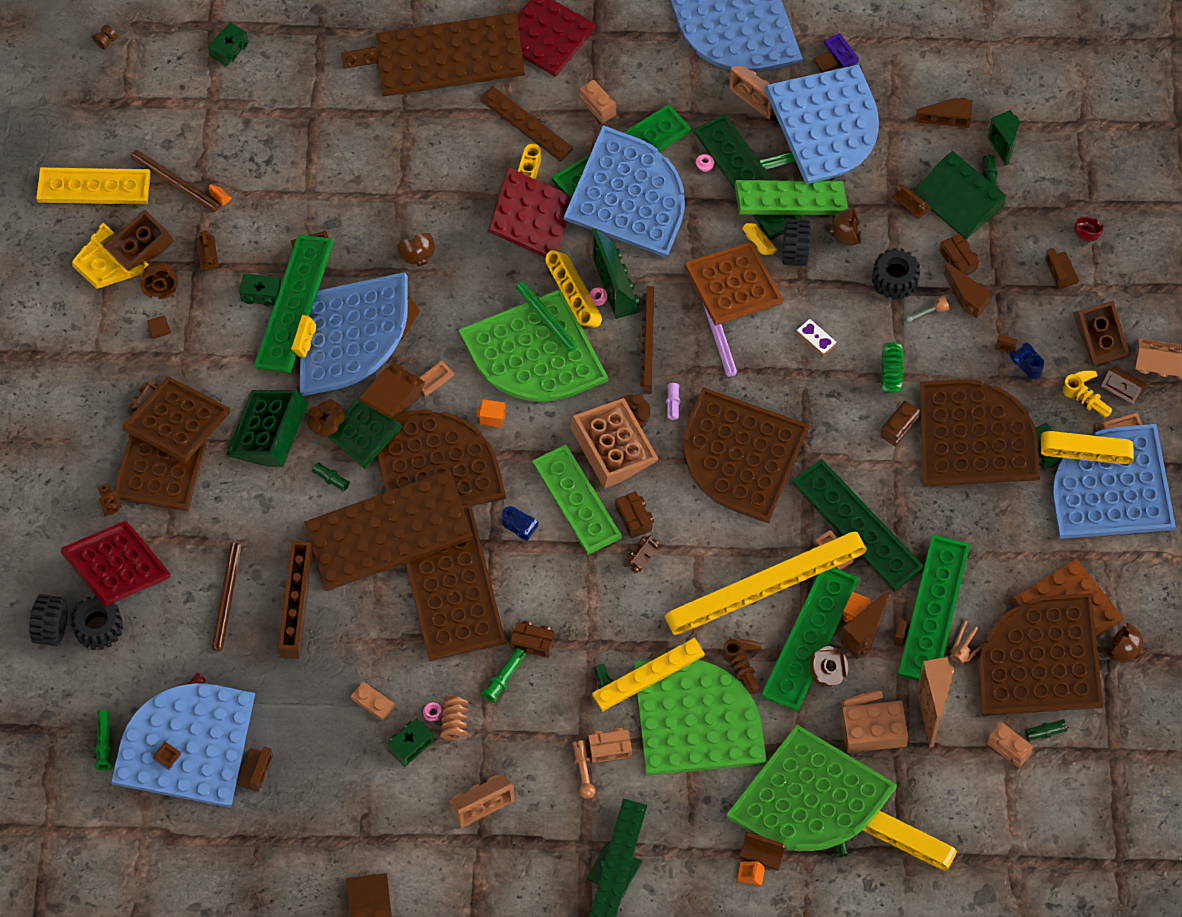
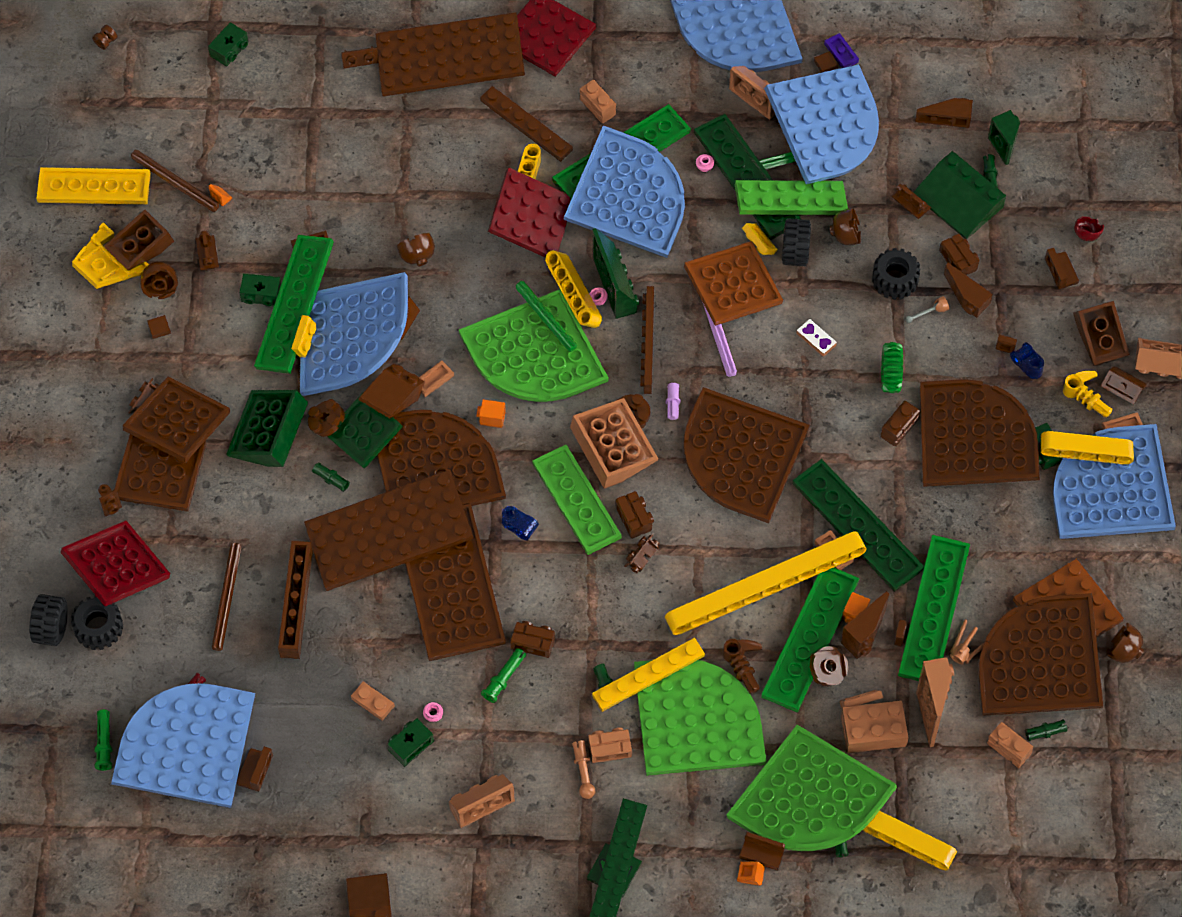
reddish brown tile [153,742,181,770] -> none
nougat piece [441,695,468,740] -> none

